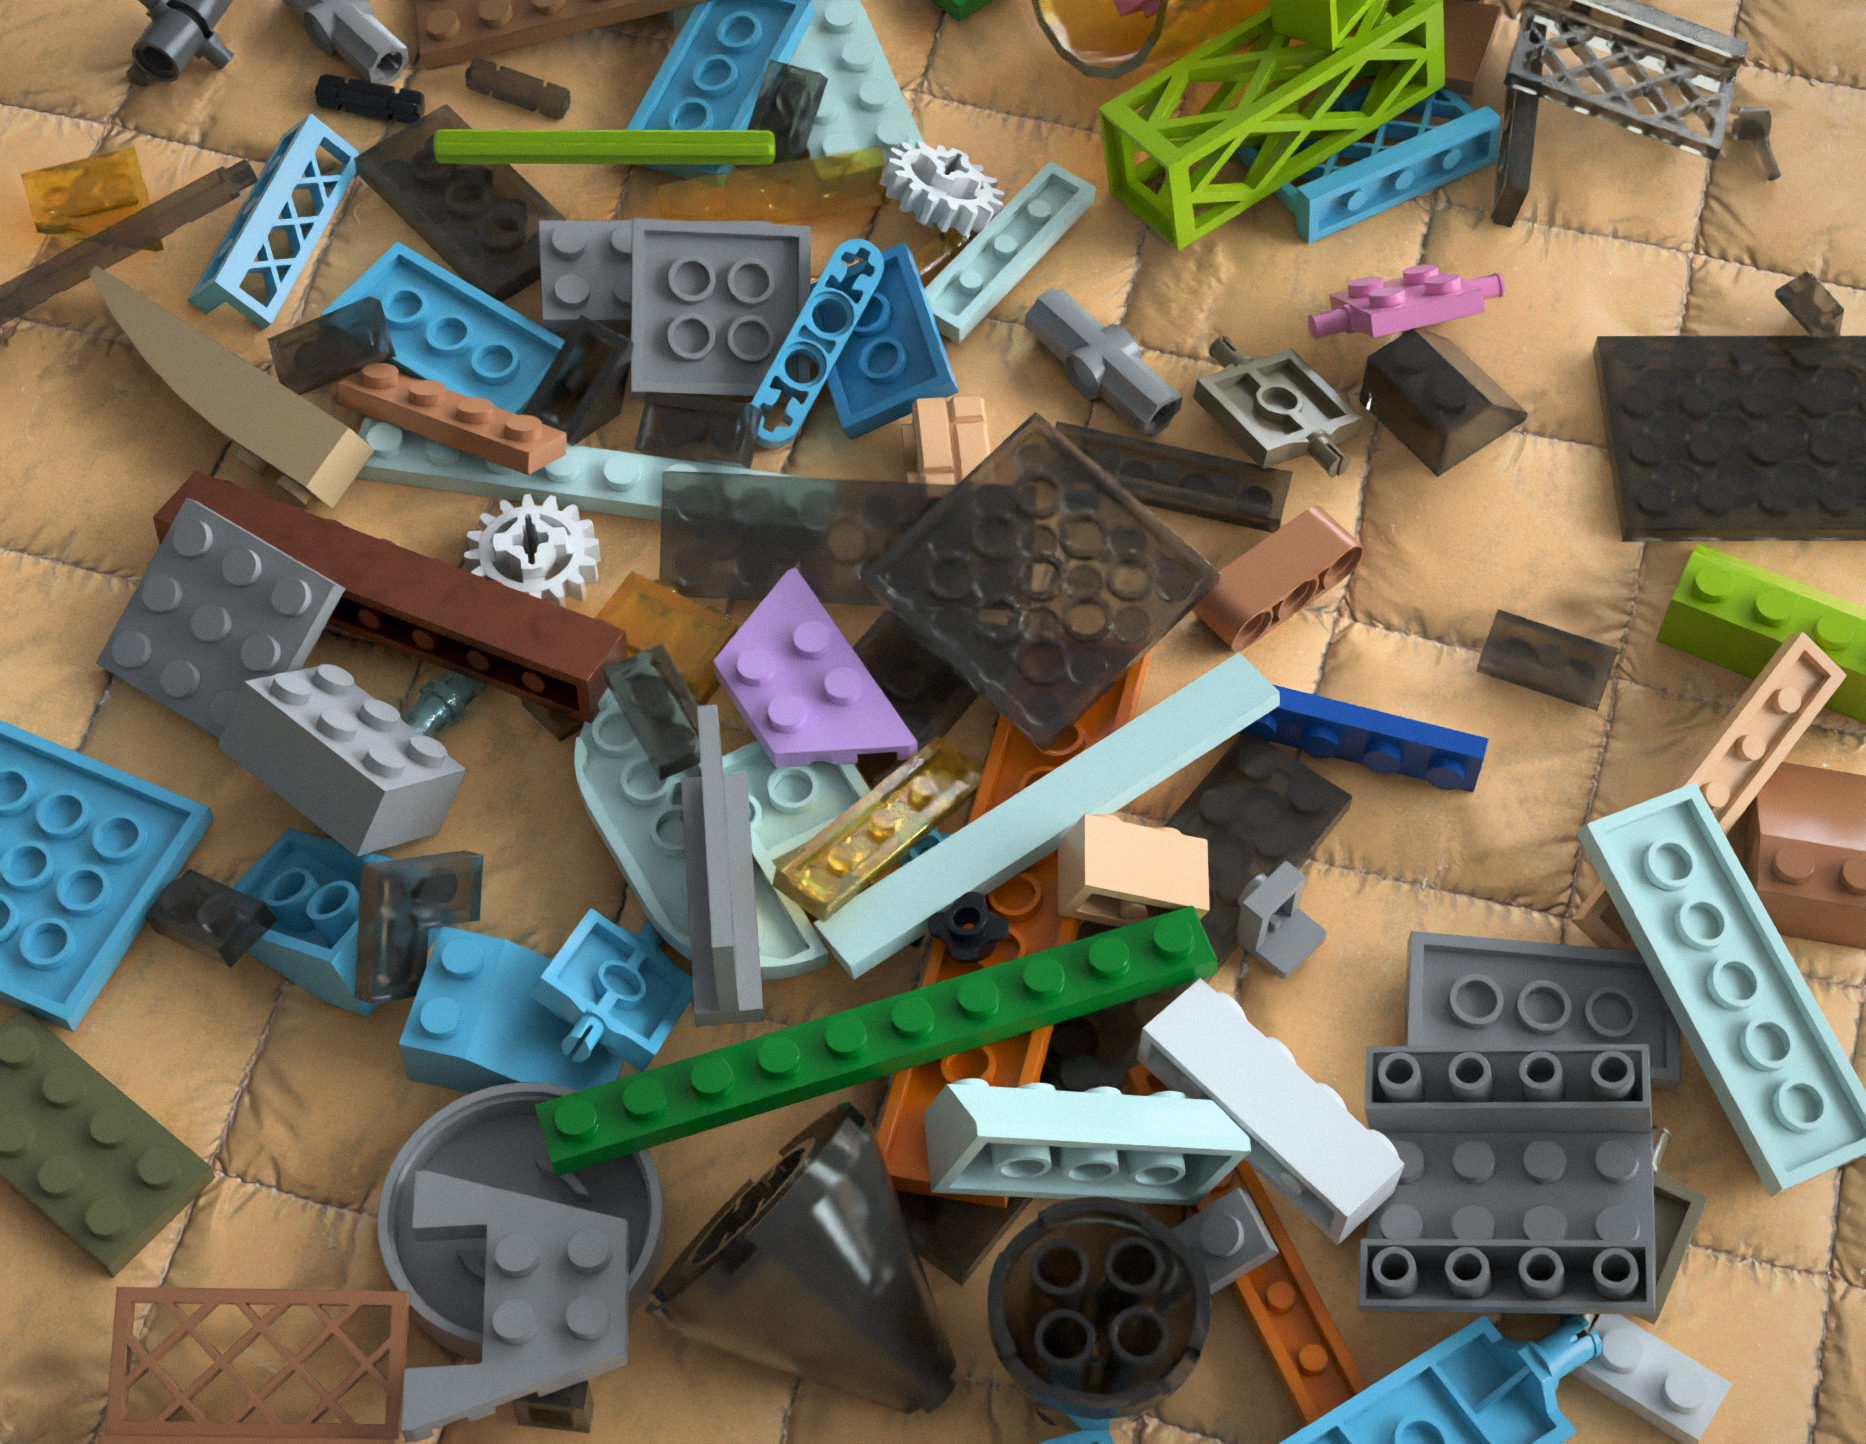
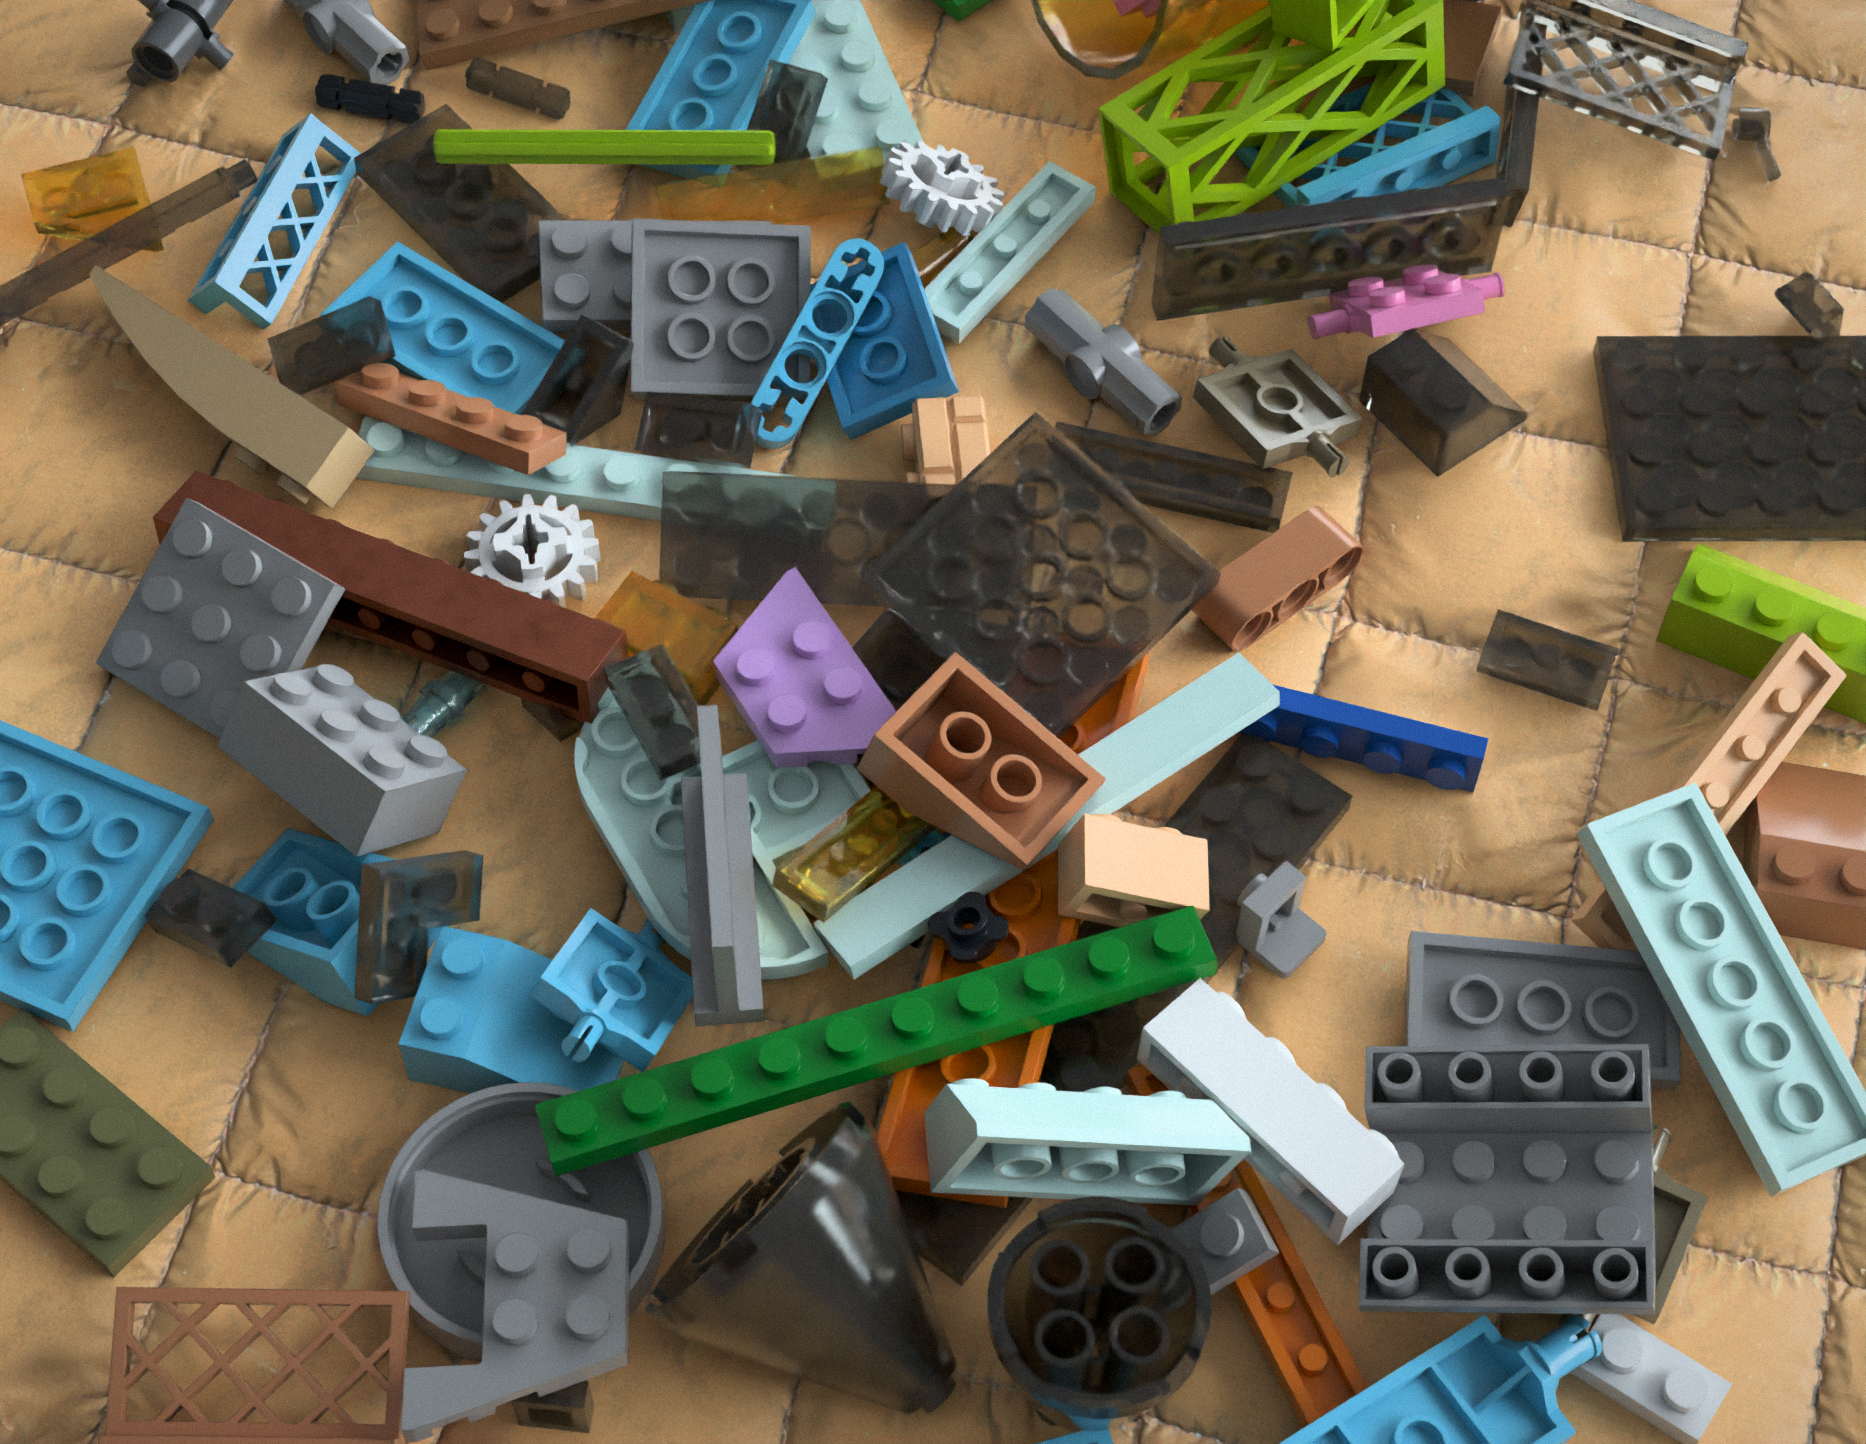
none -> nougat slope [857,652,1106,871]
none -> clear smoke plate [1151,177,1510,321]

